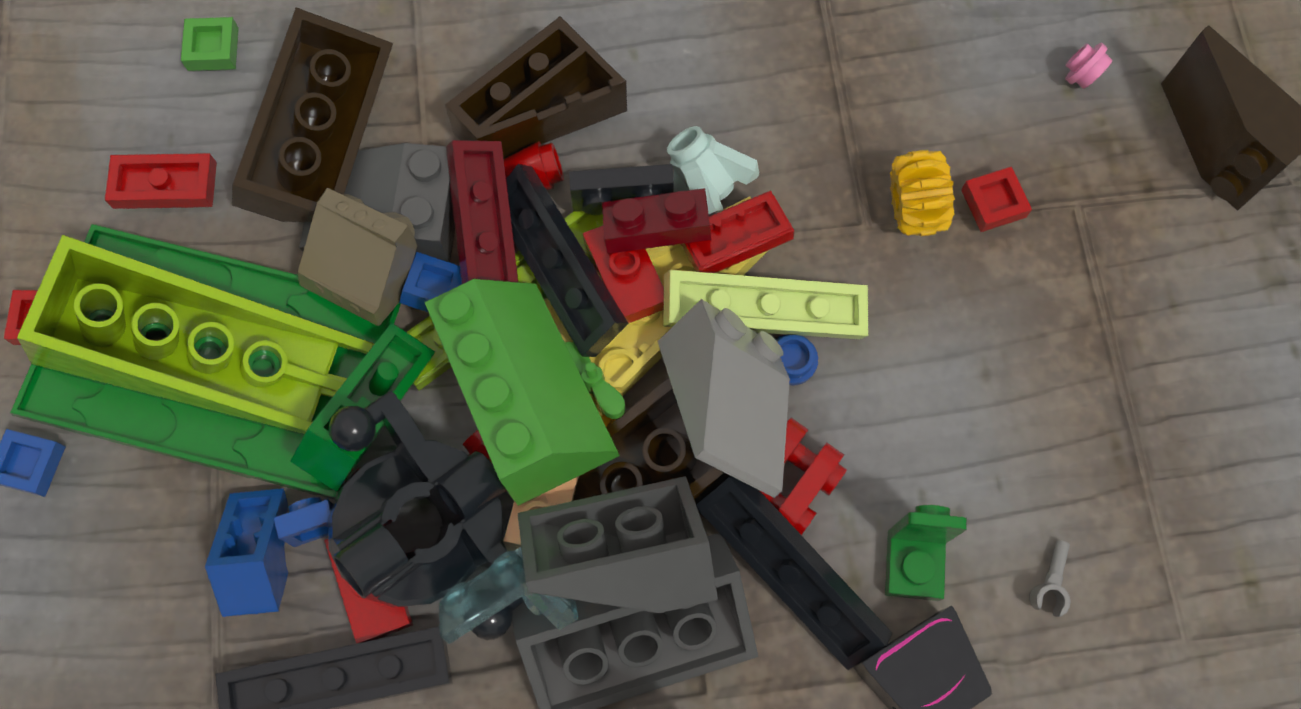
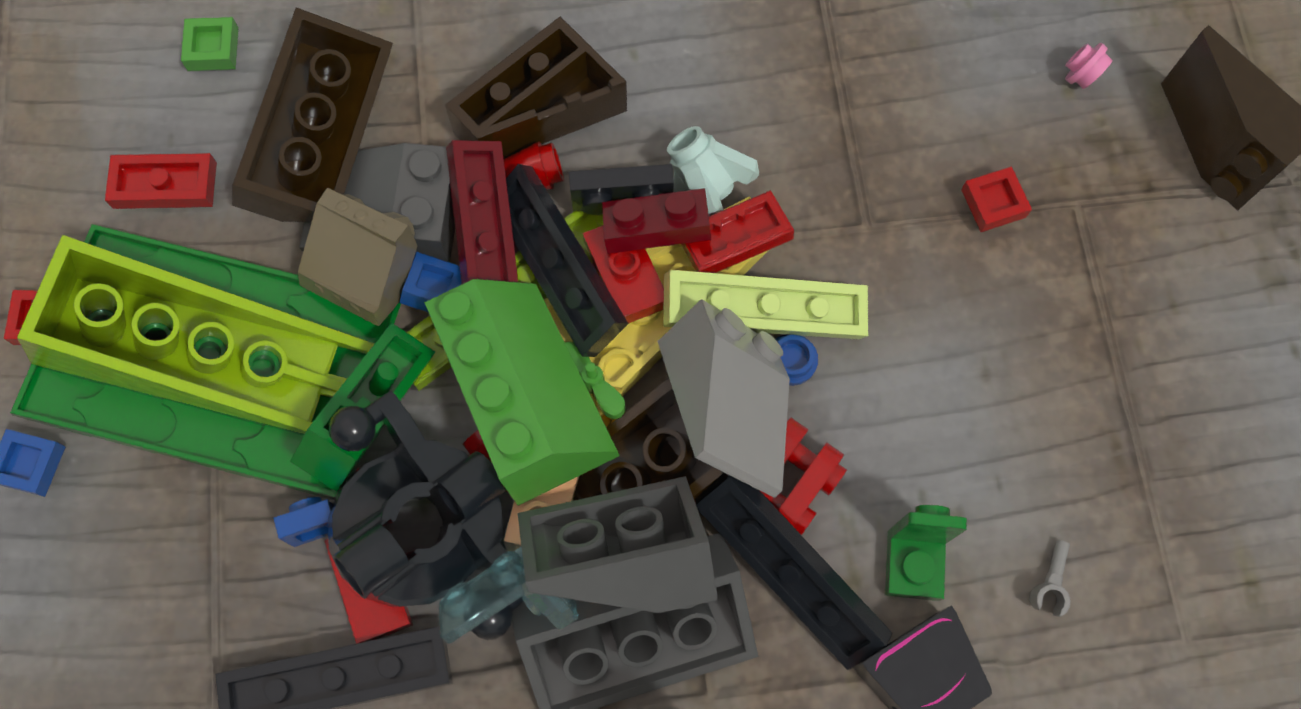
blue arch [205,488,288,617] -> none
yellow gear [890,150,955,237] -> none

